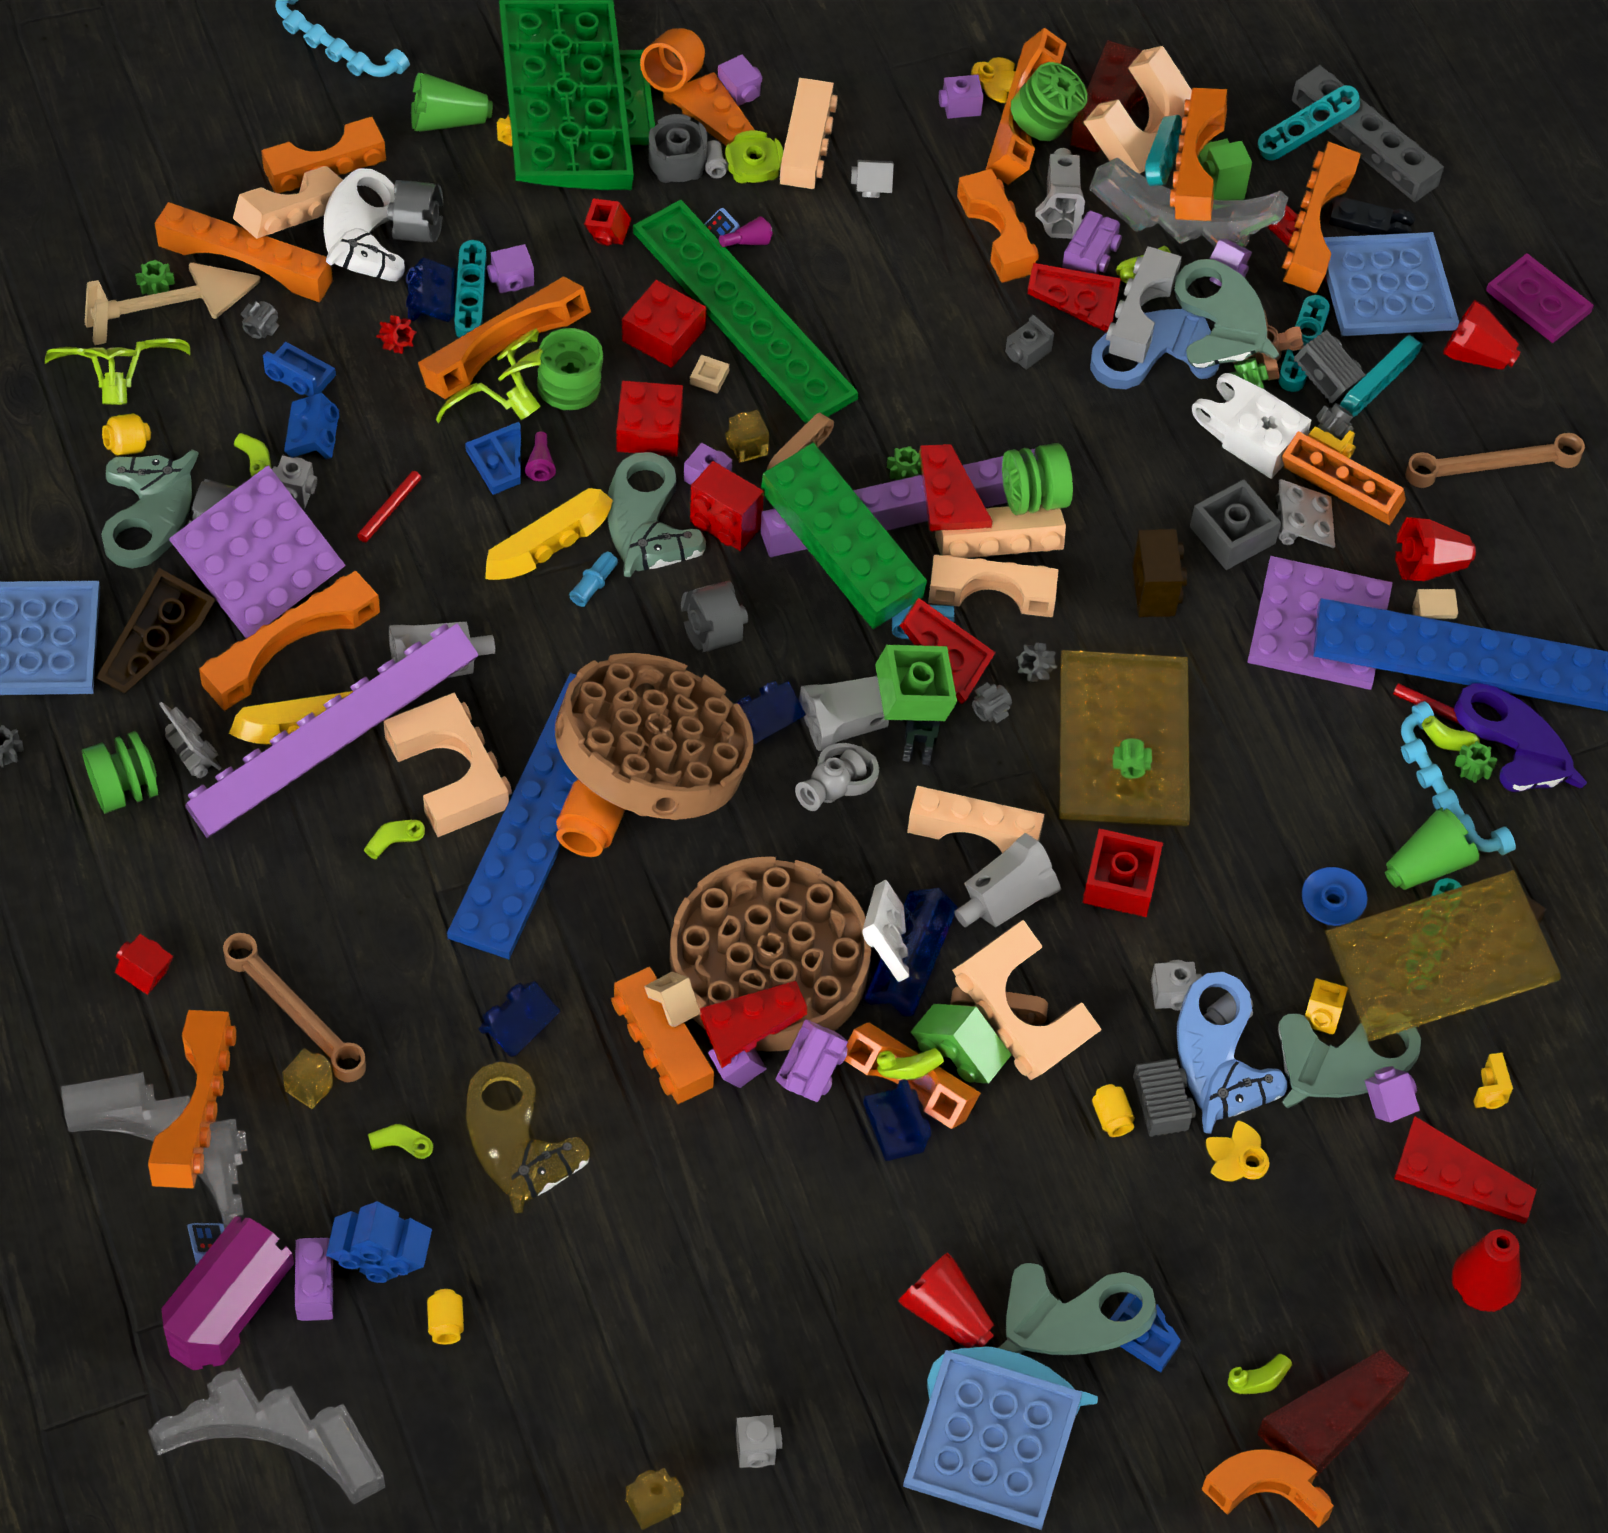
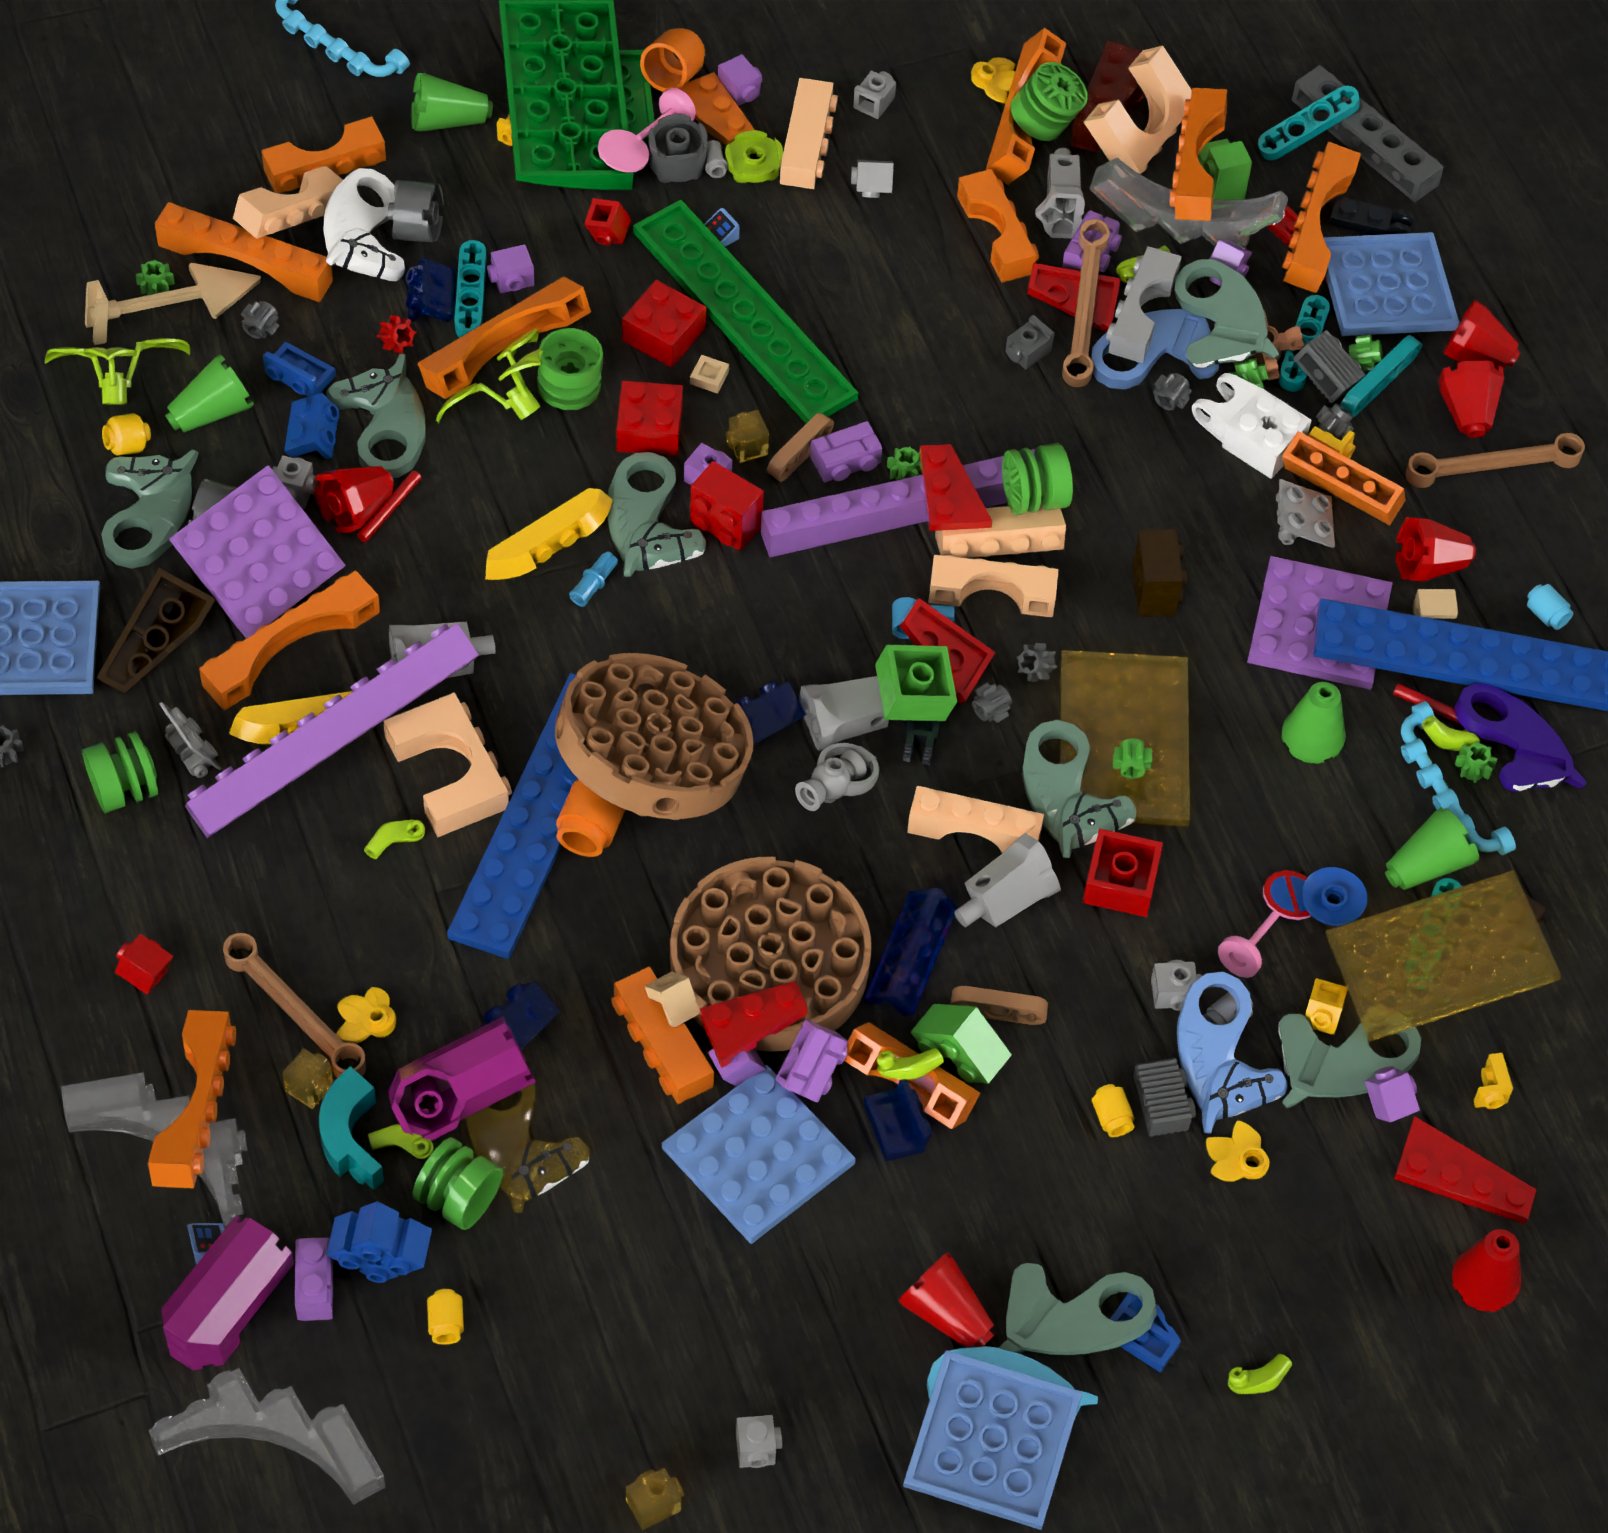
lime arm [234,433,272,477] -> none
blue wing [465,422,521,495] -> none
magenta cone [525,432,556,481] -> none
dark grey brick [681,580,748,652] -> none
magenta cone [719,216,773,247] -> none
green brick [761,442,927,629] -> none
white wing [862,880,910,982] -> none
medium lavender brick [939,75,983,119] -> none
light nougat arch [952,920,1102,1080] -> none
teal beam [1145,115,1183,186] -> none
dark grey brick [1190,480,1281,570] -> none
orange arch [1202,1449,1334,1528] -> none
clear red wedge [1257,1349,1409,1479] -> none
magenta plate [1486,253,1594,343] -> none
none -> bright green cone [165,354,254,432]
none -> red cone [314,466,394,533]
none -> teal arch [319,1066,384,1190]
none -> sand green animal [327,354,426,478]
none -> yellow plate [336,987,396,1043]
none -> magenta brick [388,1017,535,1140]
none -> bright green wheel [412,1137,503,1230]
none -> bright pink piece [598,88,696,173]
none -> medium blue plate [662,1065,856,1244]
none -> medium lavender brick [810,421,882,483]
none -> light grey brick [853,70,896,119]
none -> sand green animal [1022,720,1137,858]
none -> medium nougat piece [1062,219,1110,387]
none -> dark grey gear [1153,373,1192,410]
none -> piece [1218,870,1311,978]
none -> bright green cone [1281,682,1346,764]
none -> bright green gear [1349,334,1383,372]
none -> red cone [1438,360,1504,438]
none -> medium azure brick [1527,584,1573,630]

